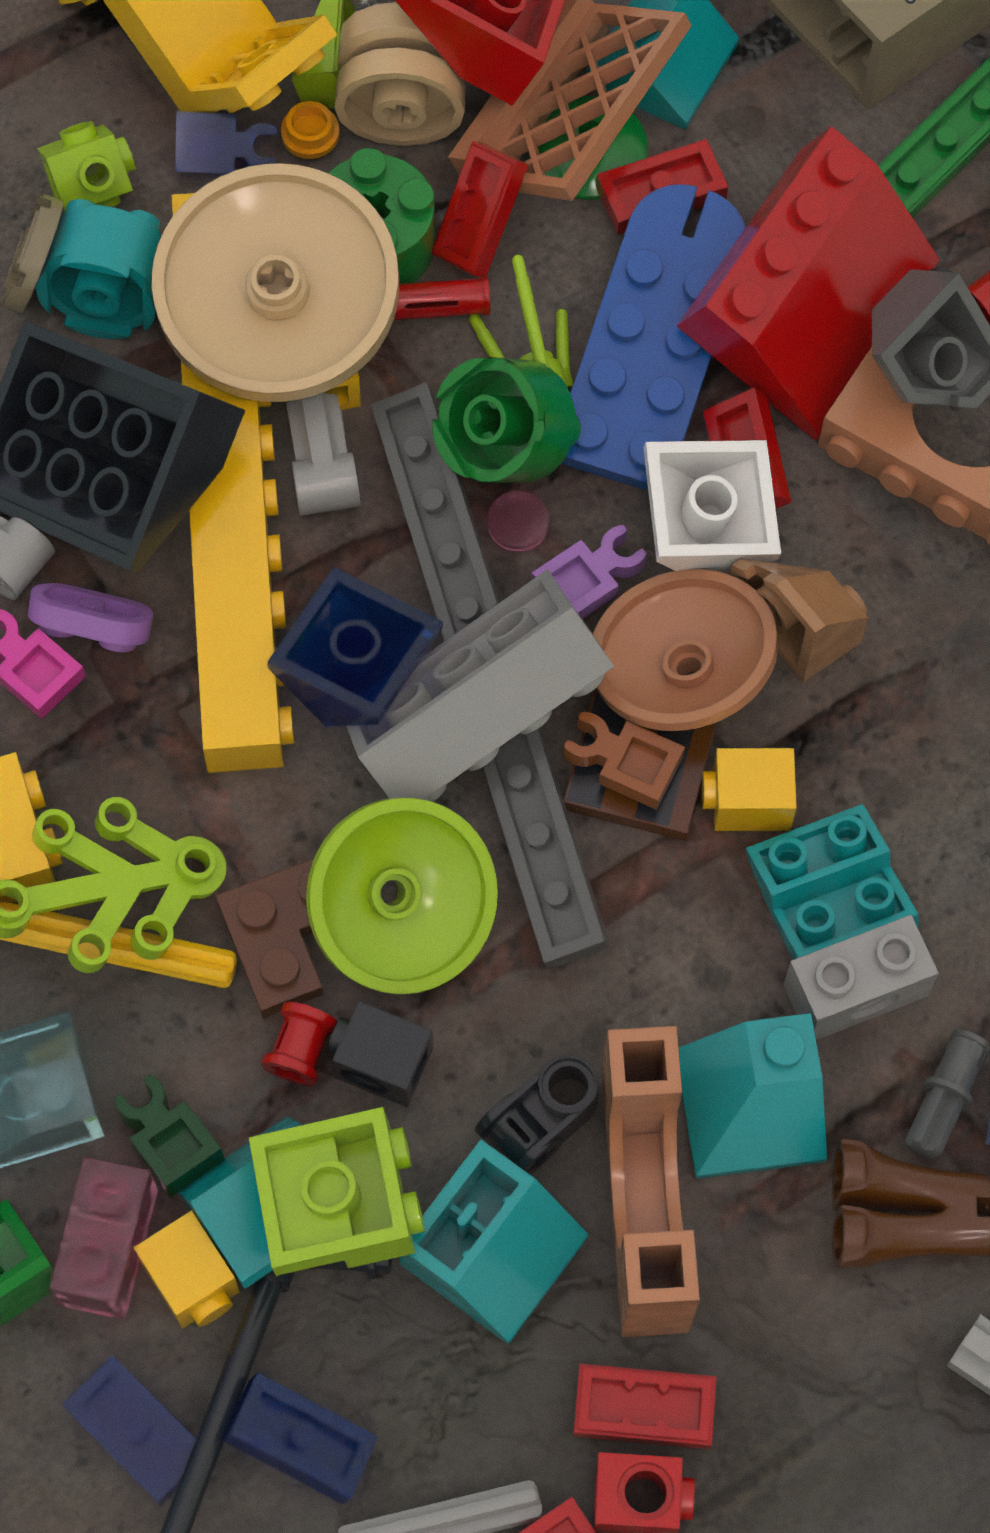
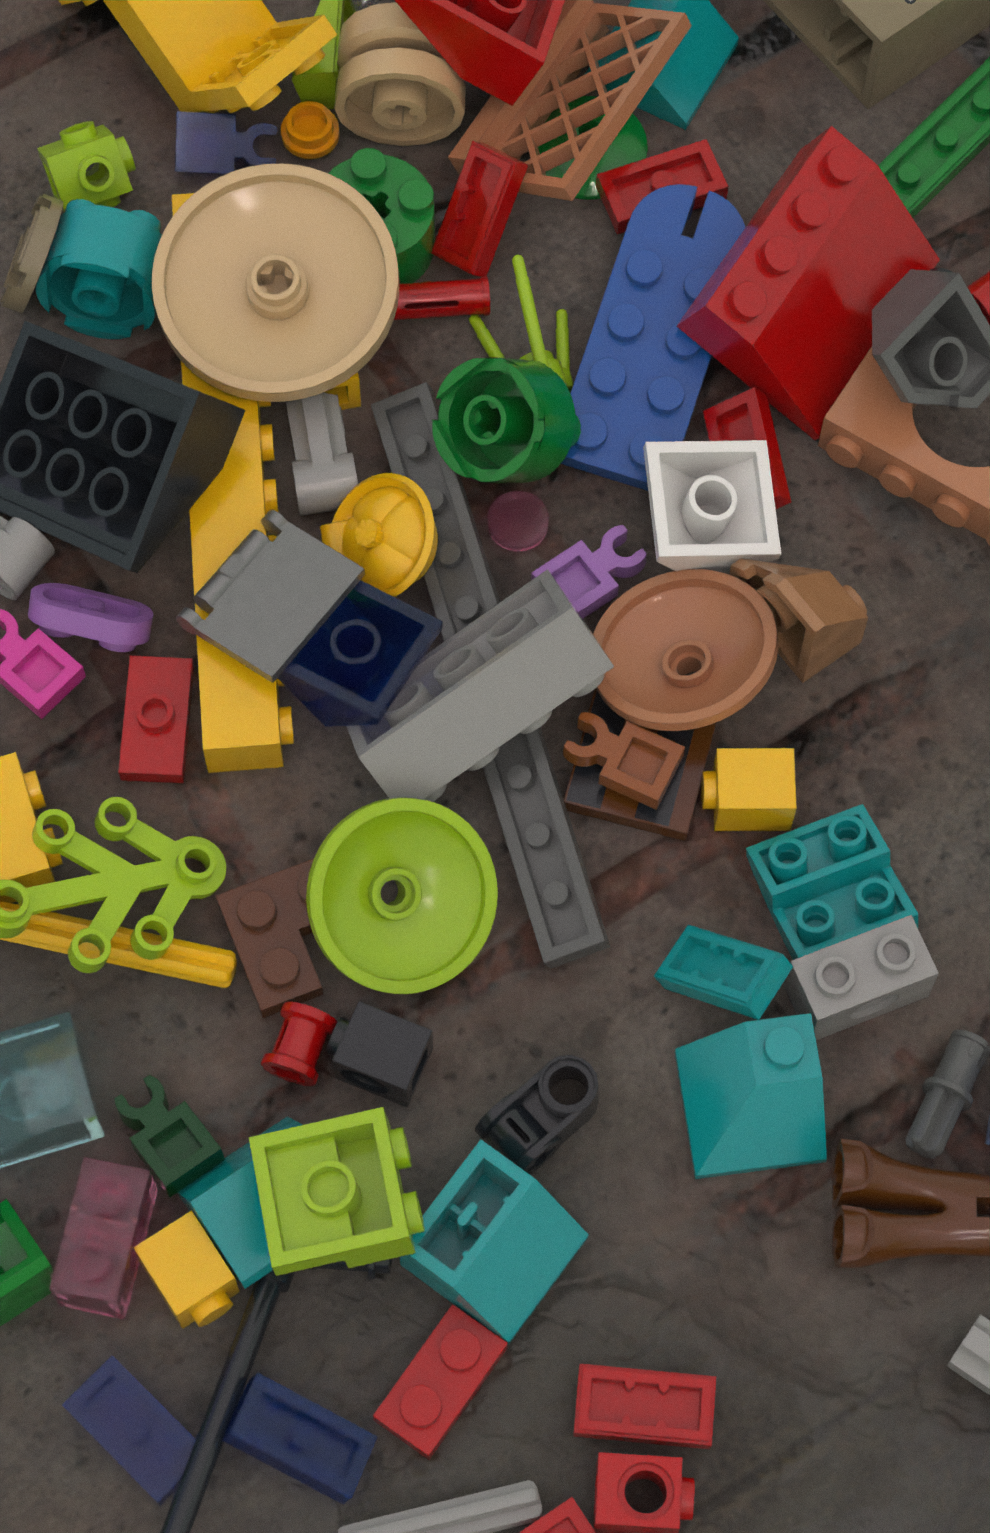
nougat arch [602,1026,700,1337] -> none
none -> red plate [118,655,194,783]
none -> flat silver piece [176,510,365,683]
none -> yellow piece [320,473,438,602]
none -> red plate [373,1304,508,1460]
none -> teal plate [654,925,793,1020]

